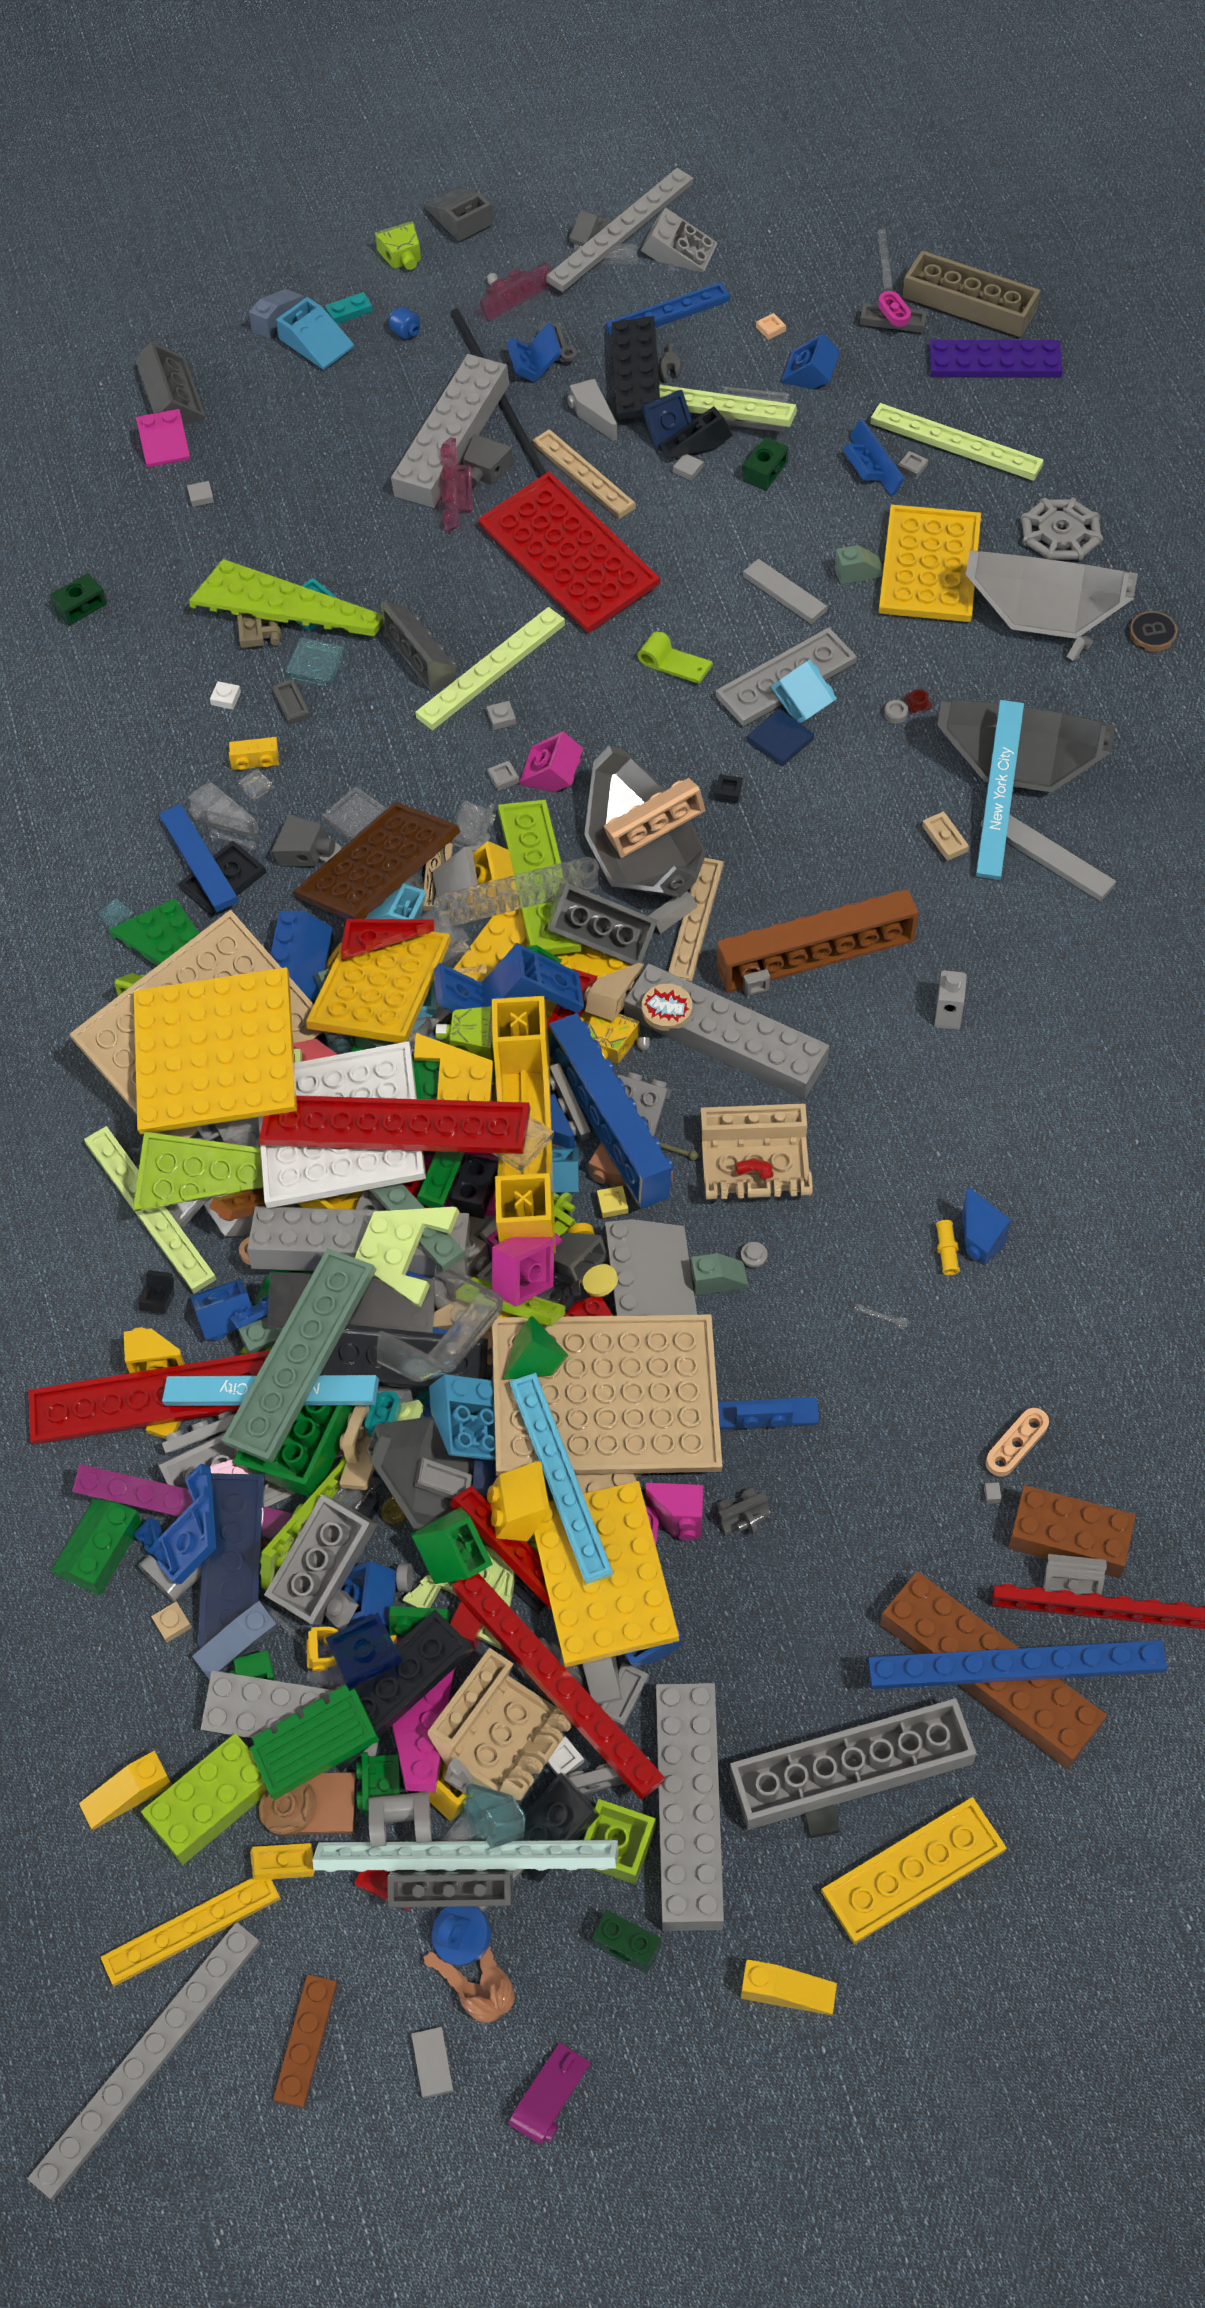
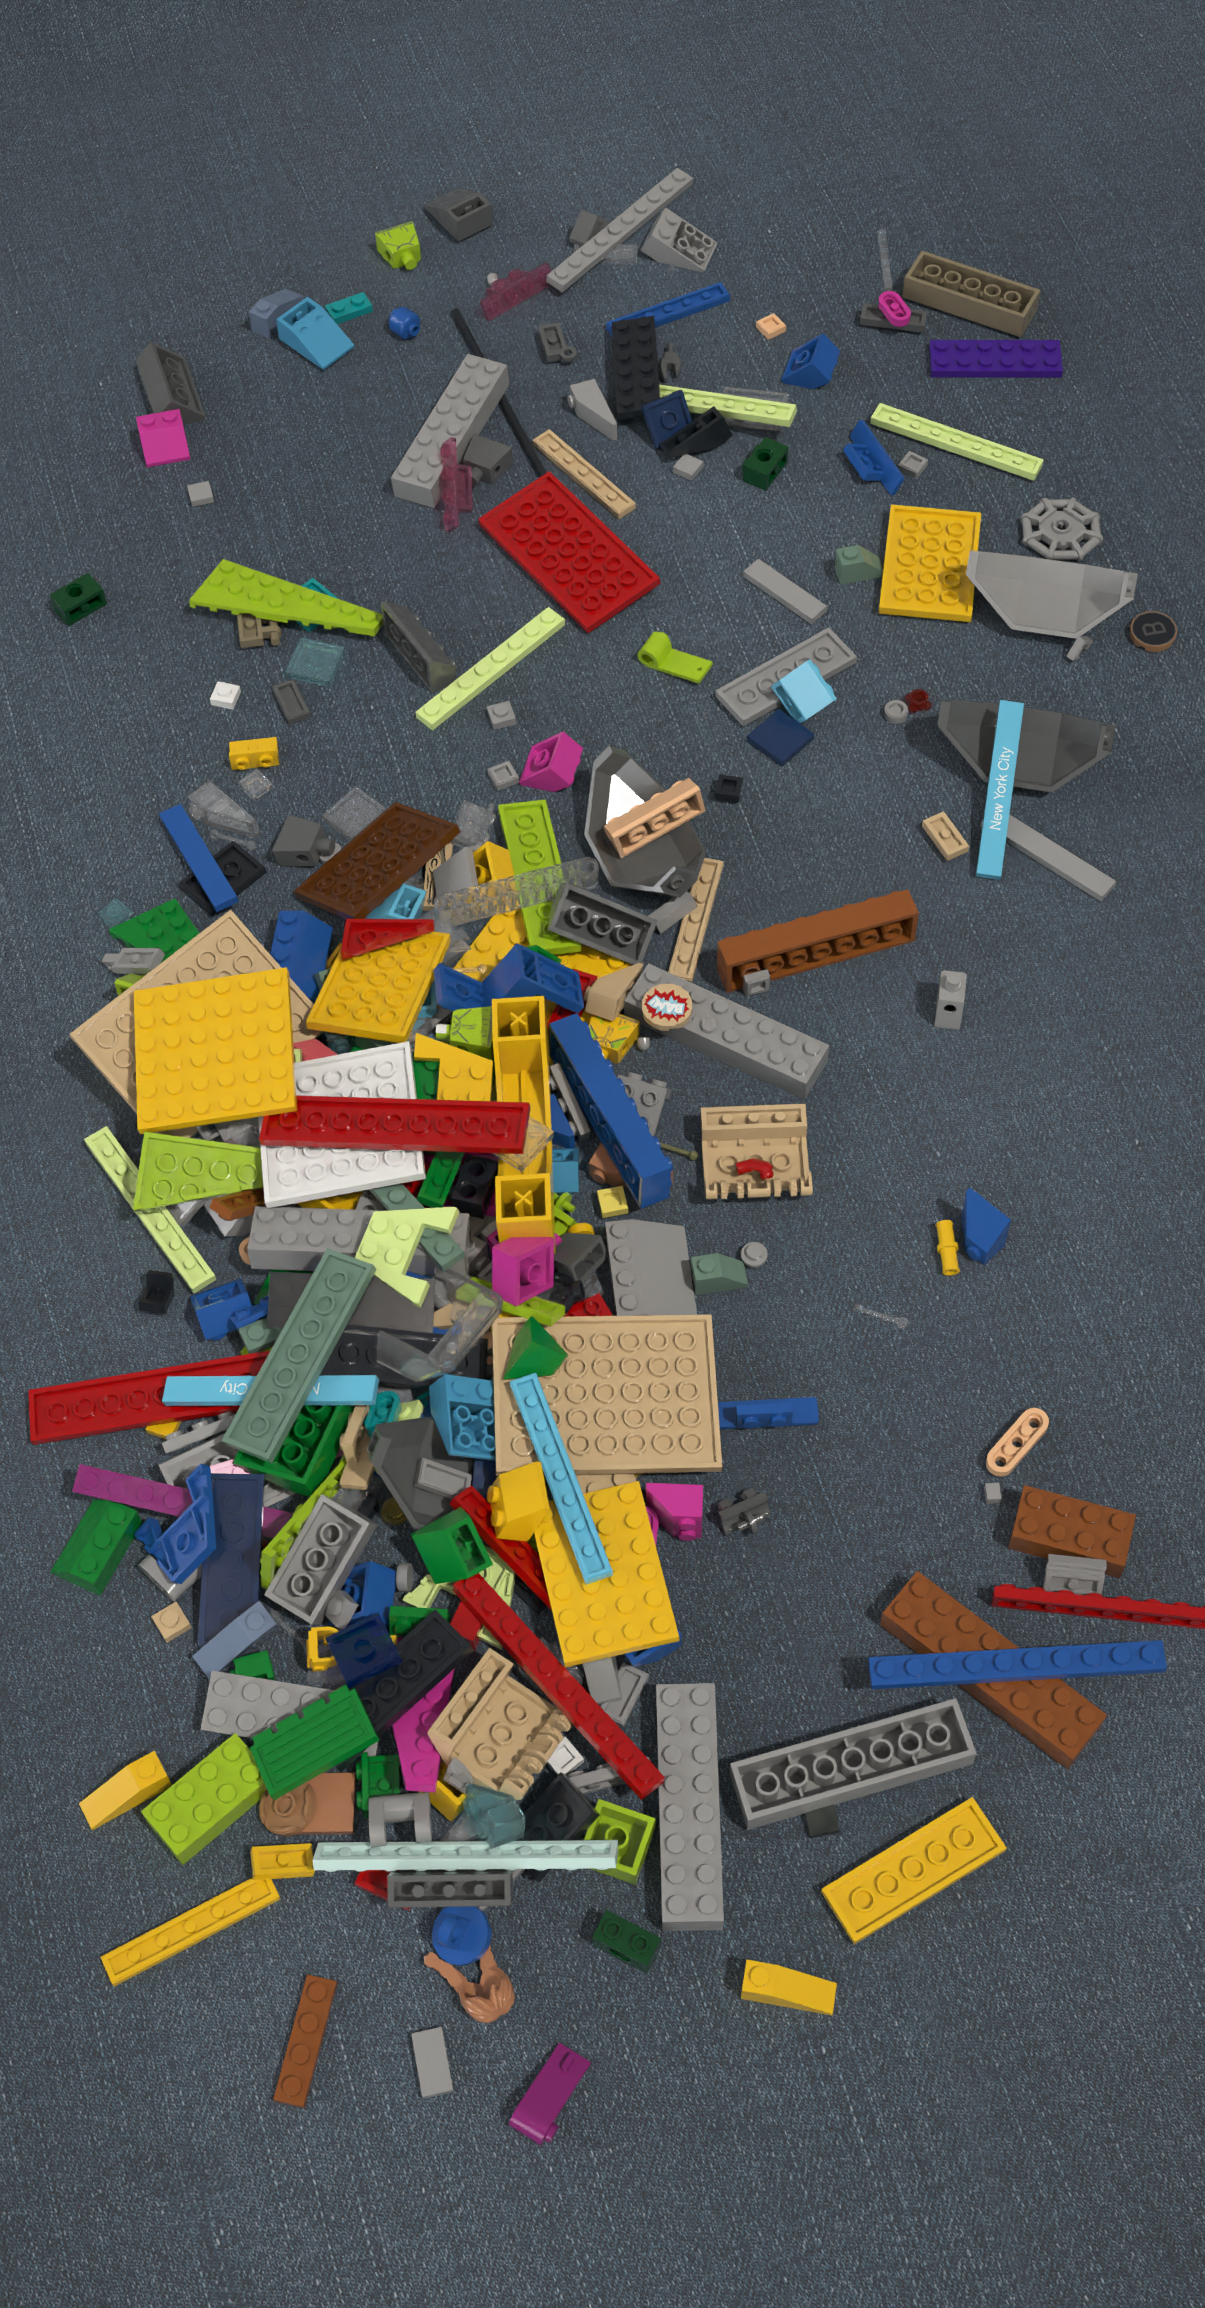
light grey plate [27,1922,261,2201] -> none
yellow slope [124,1327,185,1373] -> none
blue bracket [506,323,561,382] -> none
light yellow piece [582,1264,618,1297] -> none
none -> light grey hinge [101,948,165,974]

